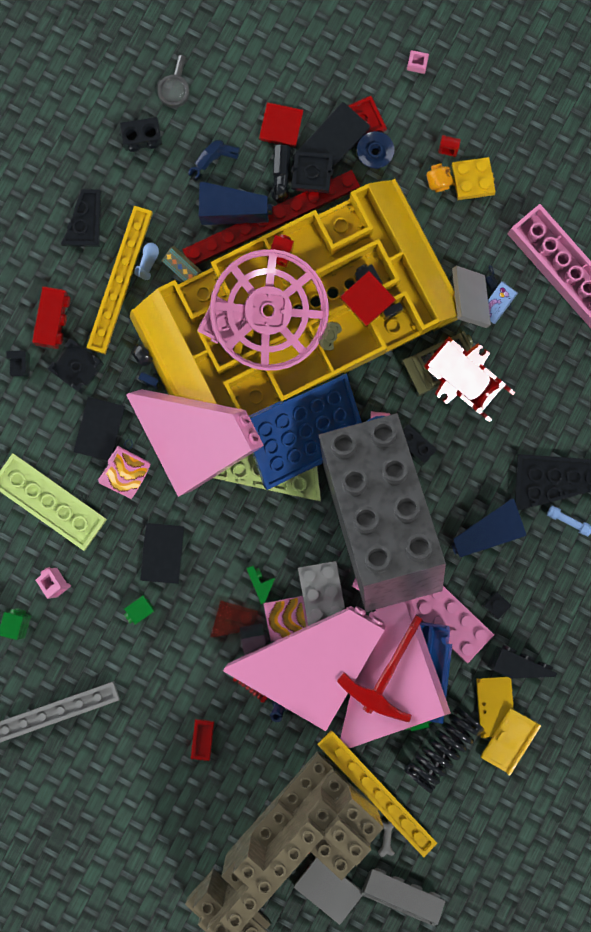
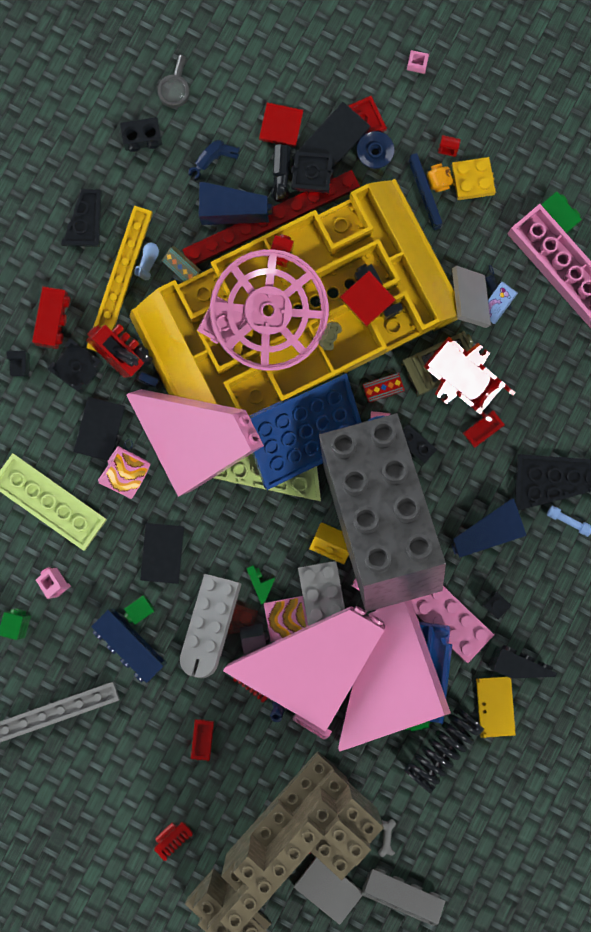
yellow plate [317,731,437,857] -> none
red piece [337,615,422,722] -> none
yellow door [480,707,541,775] -> none
none -> red piece [86,324,144,378]
none -> dark blue brick [91,608,167,683]
none -> red piece [154,822,193,861]
none -> light grey plate [180,574,241,678]
none -> bright pink plate [292,714,332,740]
none -> yellow panel [309,523,349,564]
none -> red tile [362,373,405,403]
none -> dark blue tile [409,153,442,230]
none -> red tile [462,410,505,448]
none -> green brick [541,192,582,234]

